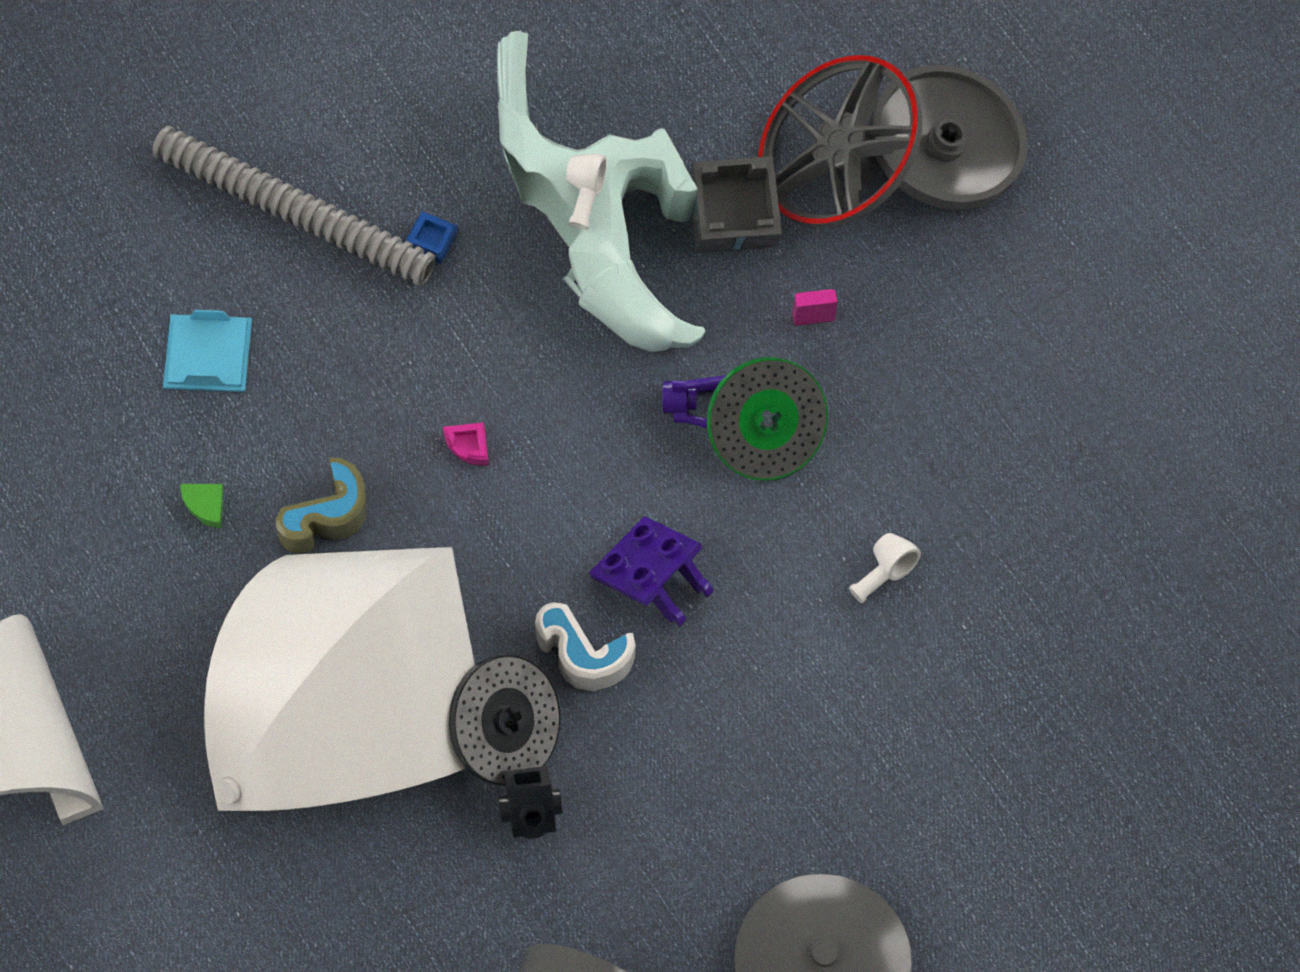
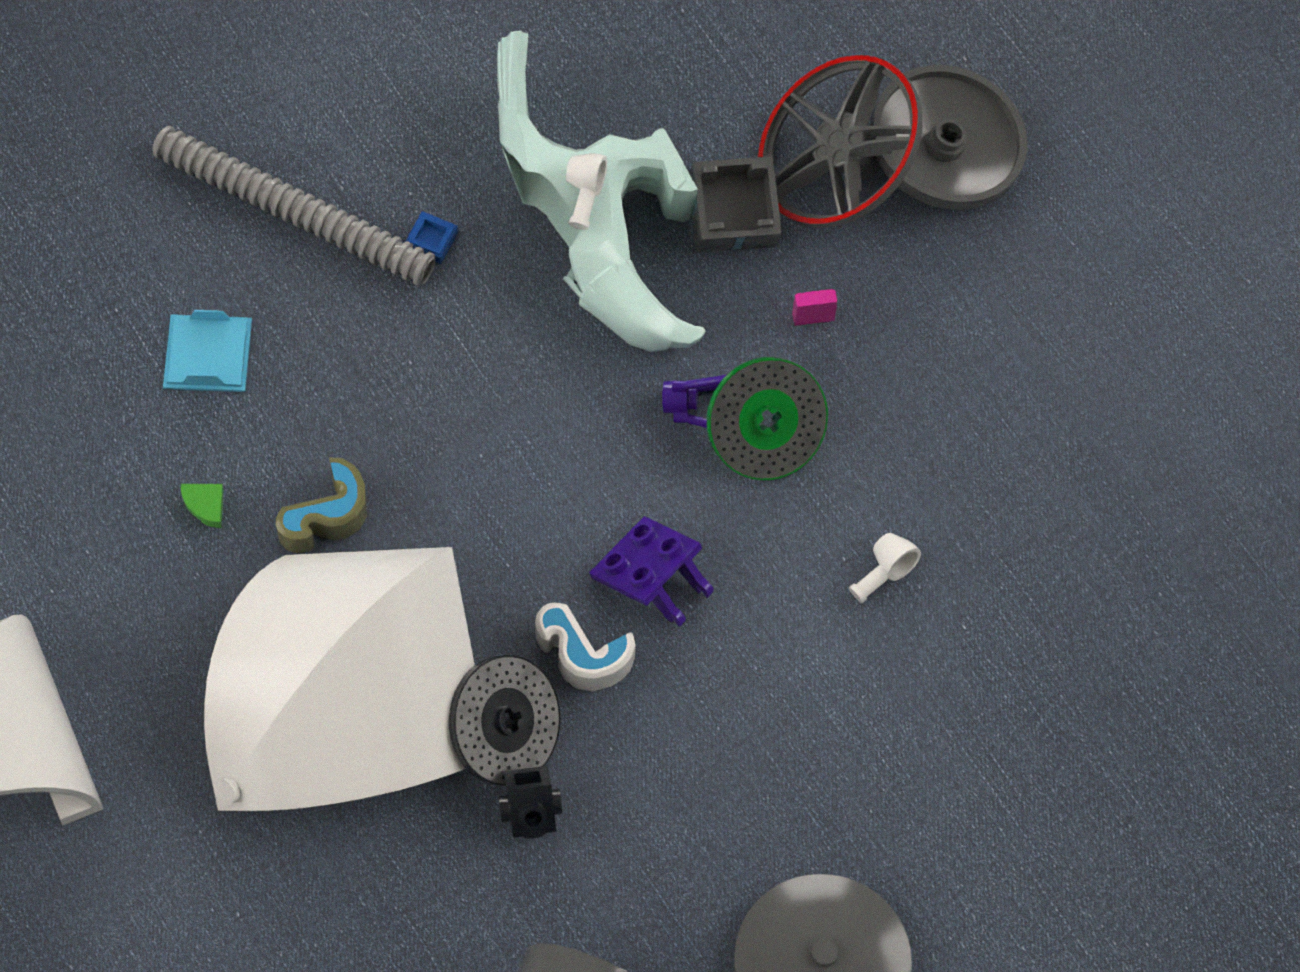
dark pink tile [443,422,489,466] -> none

